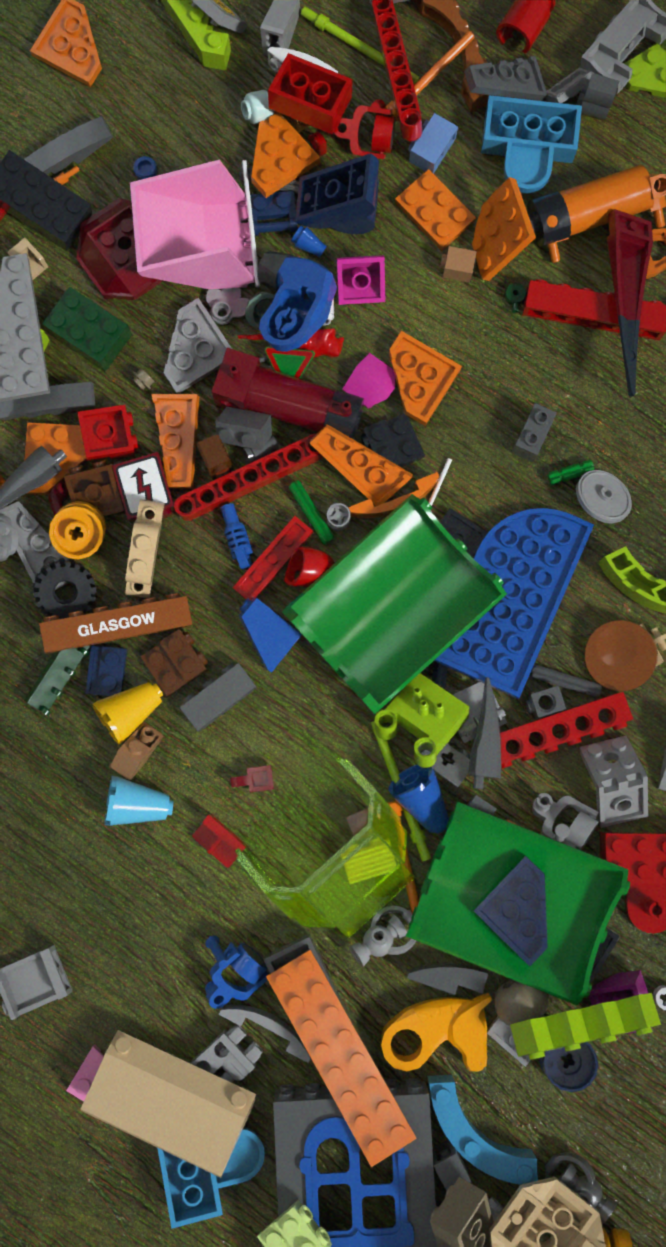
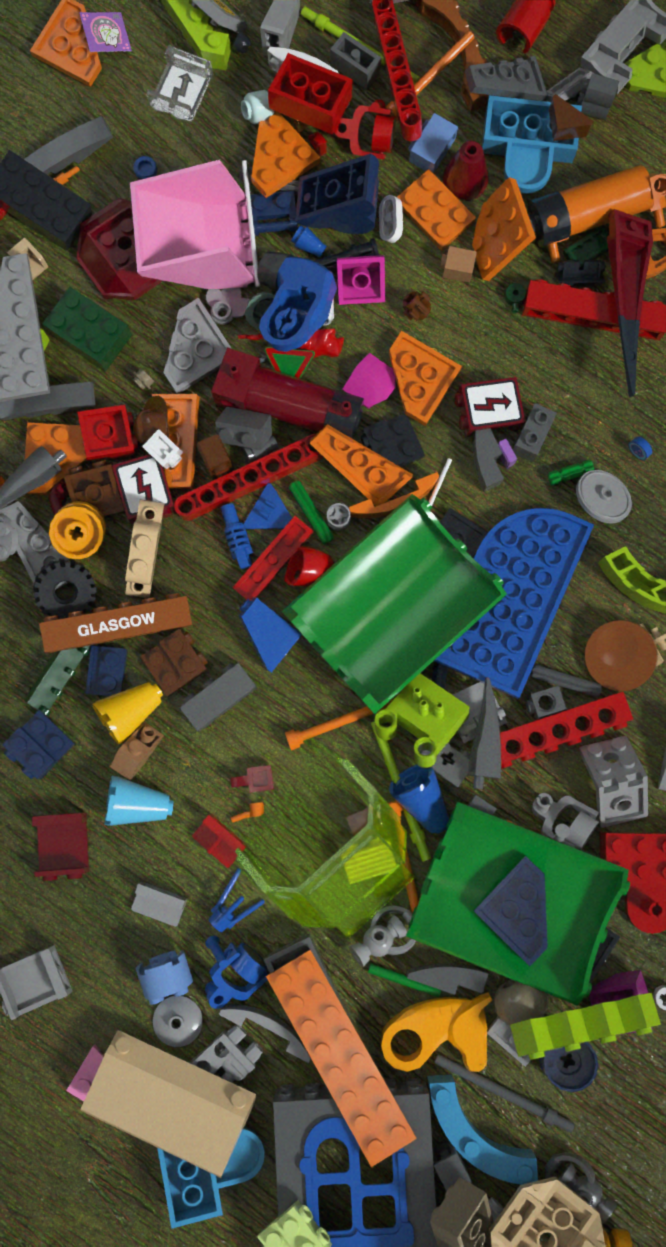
none -> dark blue plate [3,710,76,779]
none -> dark red panel [32,812,89,881]
none -> sticker [79,12,132,52]
none -> light grey panel [131,882,188,927]
none -> reddish brown piece [133,396,169,444]
none -> medium blue brick [136,950,193,1005]
none -> white bracket [142,429,183,469]
none -> clear panel [147,45,213,122]
none -> light grey dish [153,995,203,1047]
none -> blue plant [208,868,265,933]
none -> orange hand [231,802,264,823]
none -> black hinge [232,31,251,54]
none -> blue piece [243,483,292,529]
none -> orange piece [284,697,395,751]
none -> black pin [314,238,379,271]
none -> dark grey brick [330,32,381,90]
none -> green bar [367,963,441,997]
none -> white plate [379,195,403,243]
none -> reddish brown gear [403,291,432,321]
none -> dark grey bar [434,1053,575,1133]
none -> dark red cone [443,141,489,201]
none -> panel [455,377,526,437]
none -> dark grey slope [473,429,504,492]
none -> medium lavender tile [498,439,517,468]
none -> reddish brown slope [549,94,594,141]
none -> black hinge [555,260,606,286]
none -> dark green plate [563,225,609,269]
none -> blue tile [628,437,652,460]

